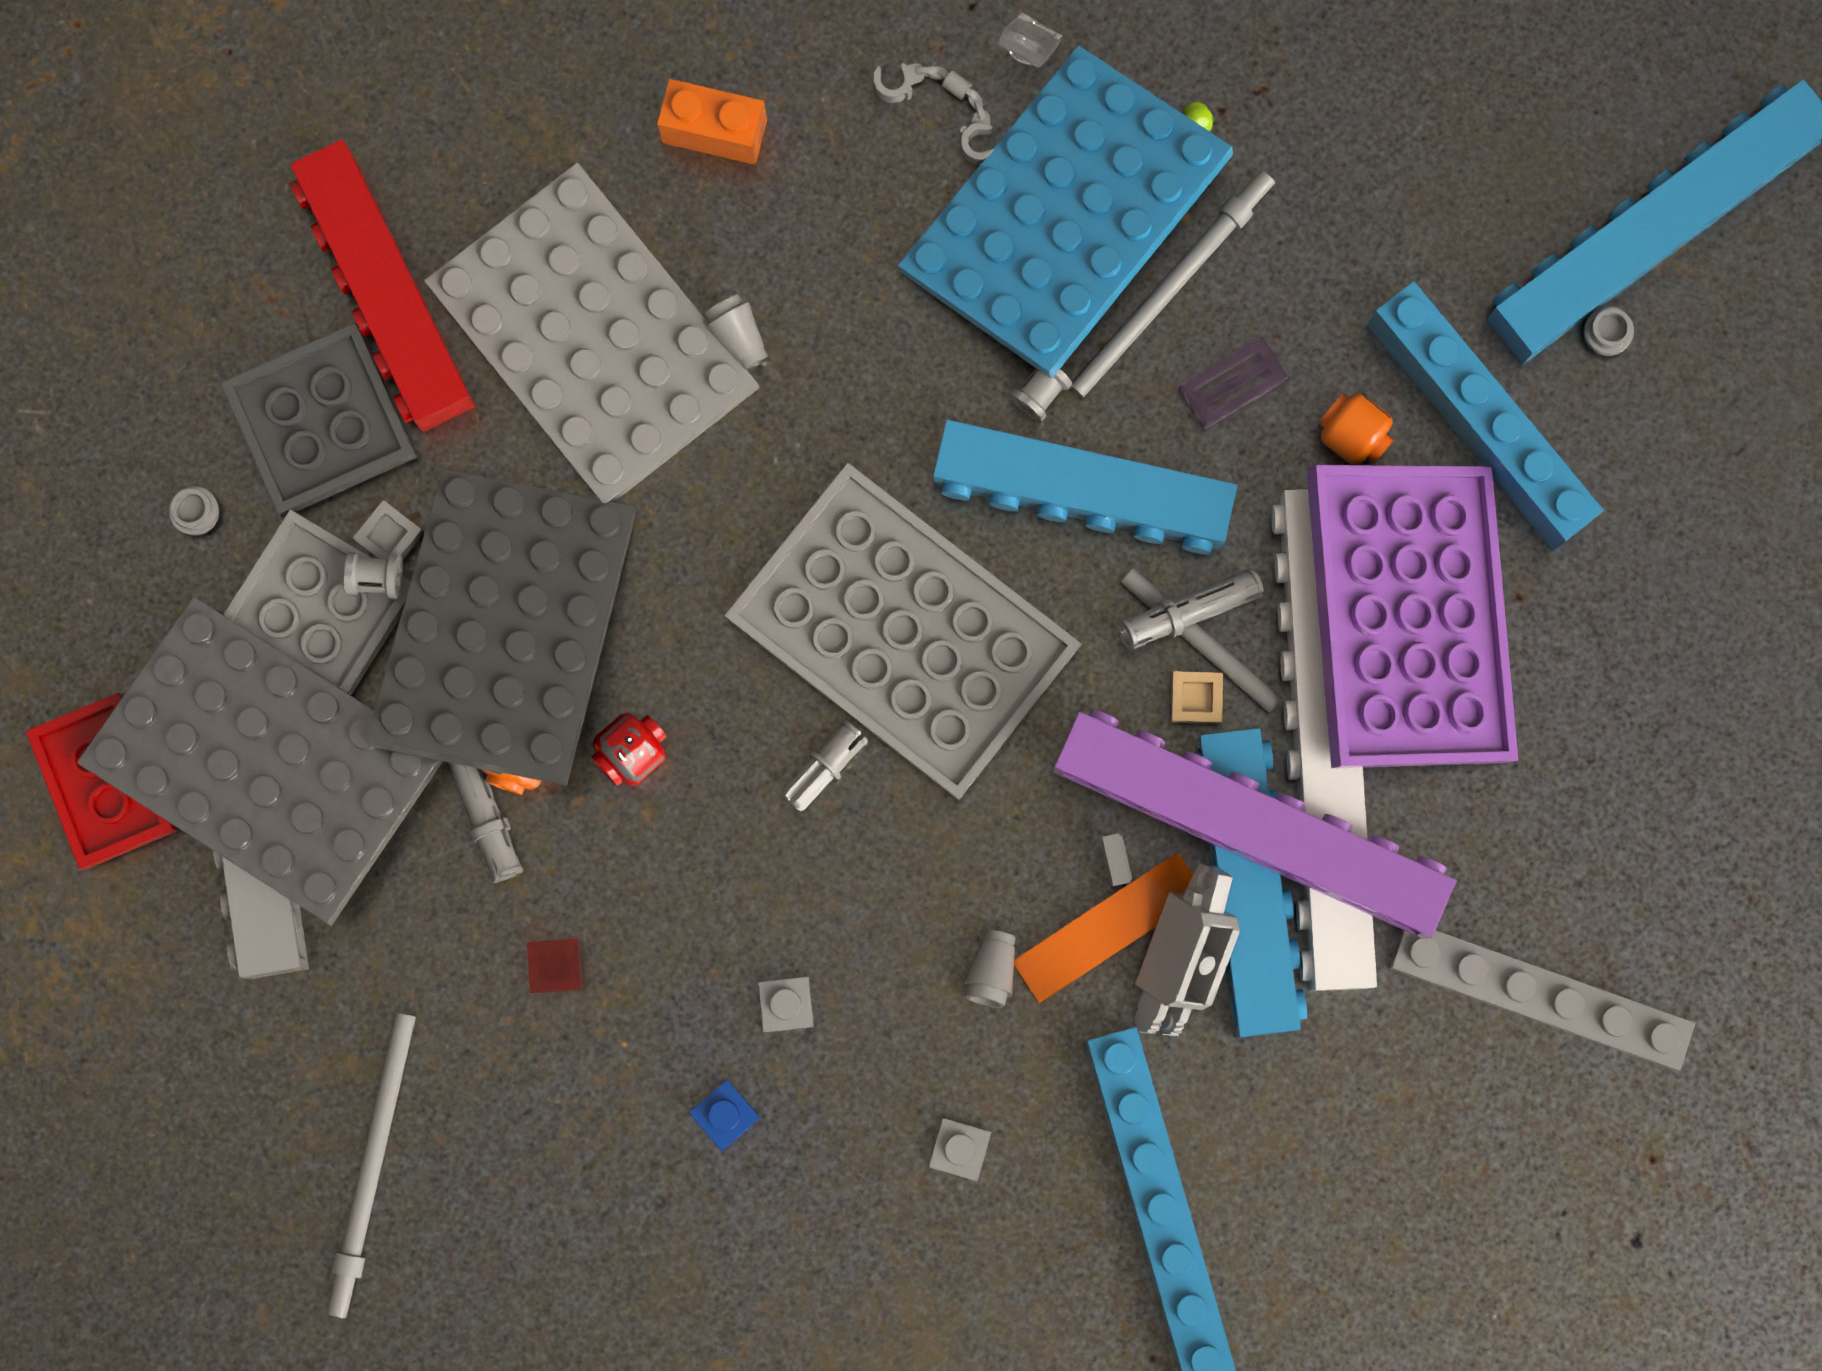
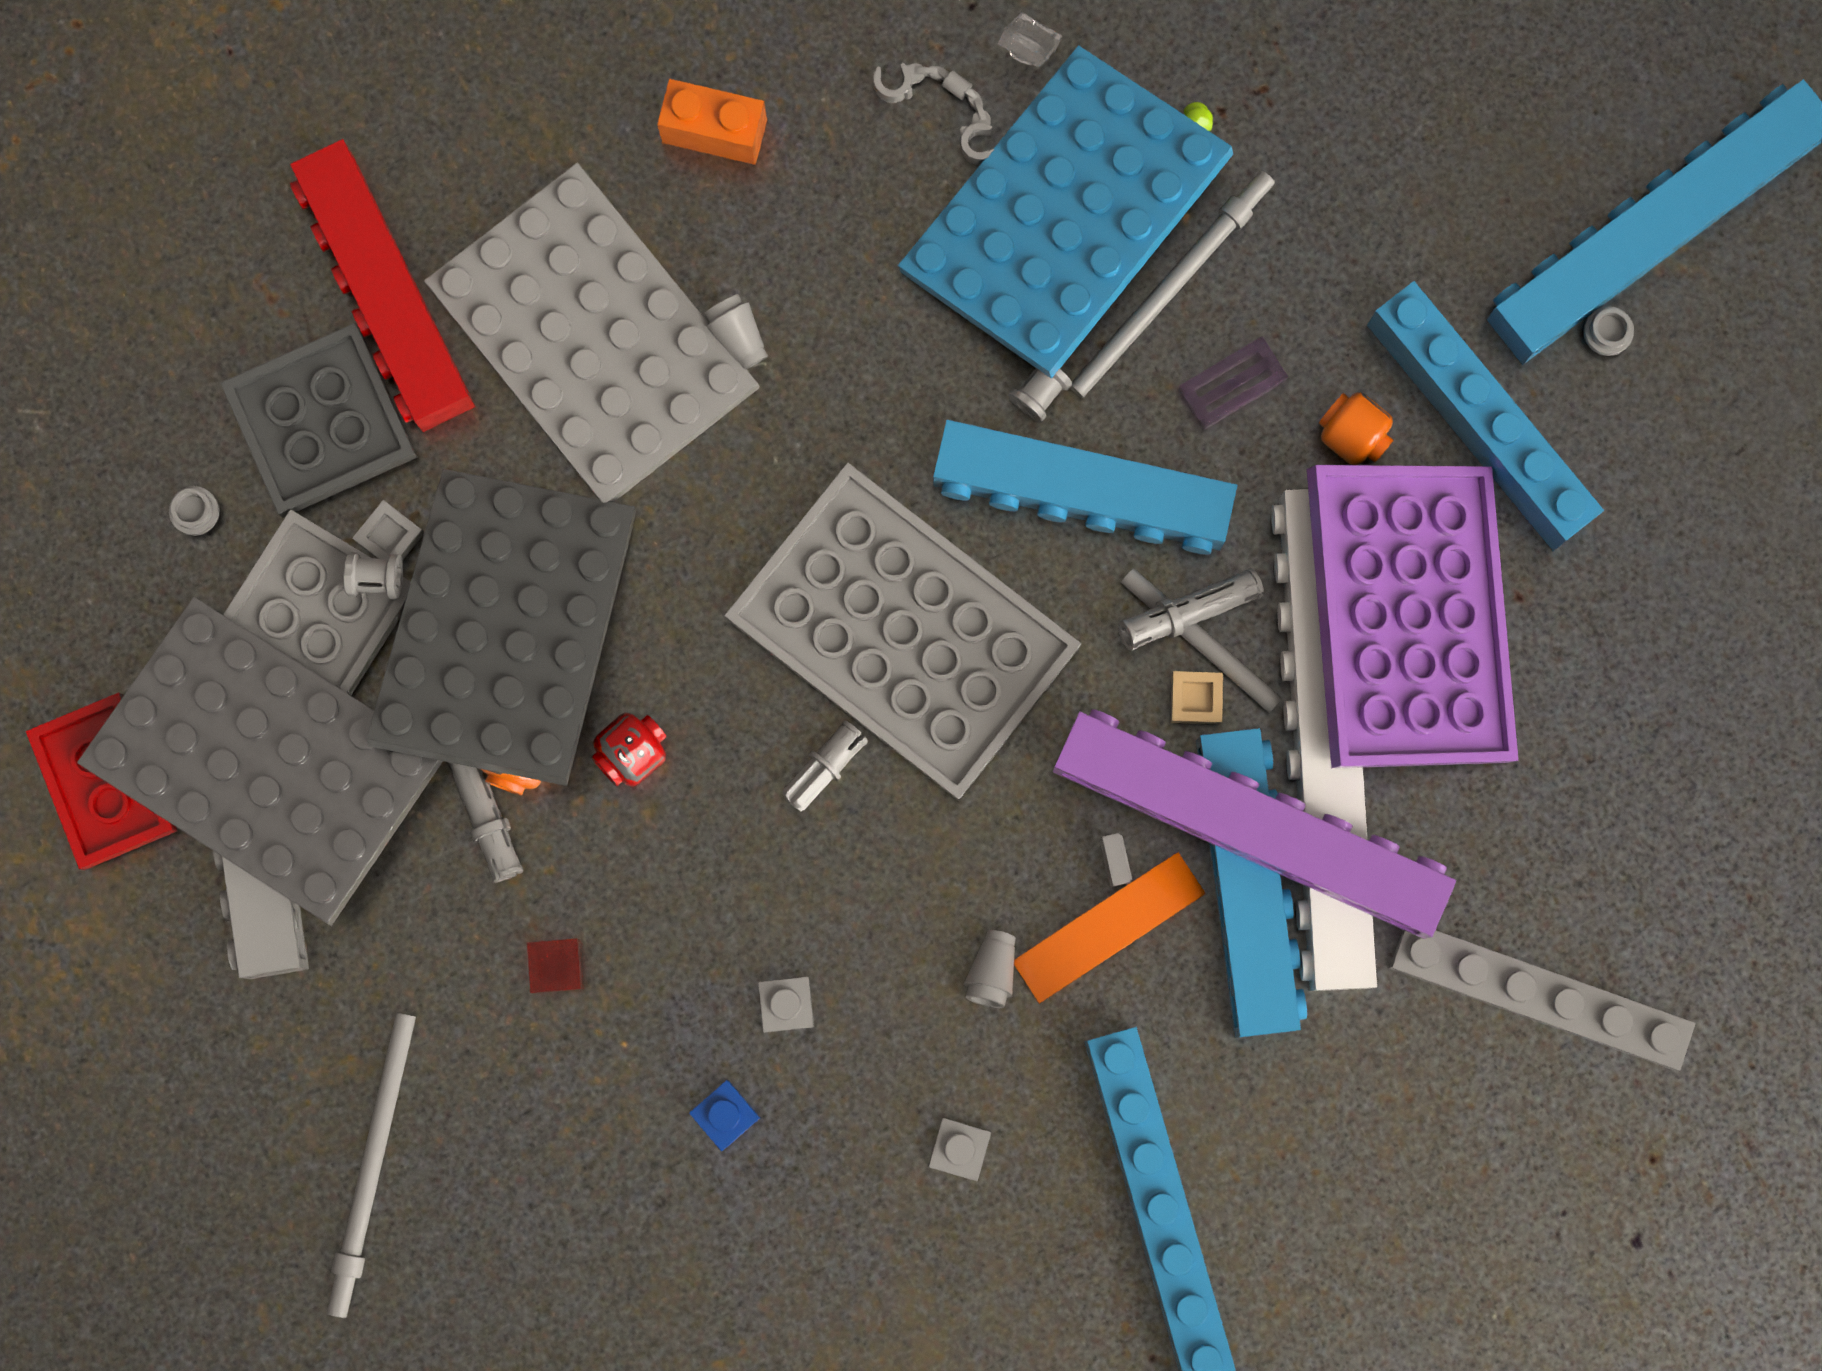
light grey hinge [1134,863,1240,1036] -> none

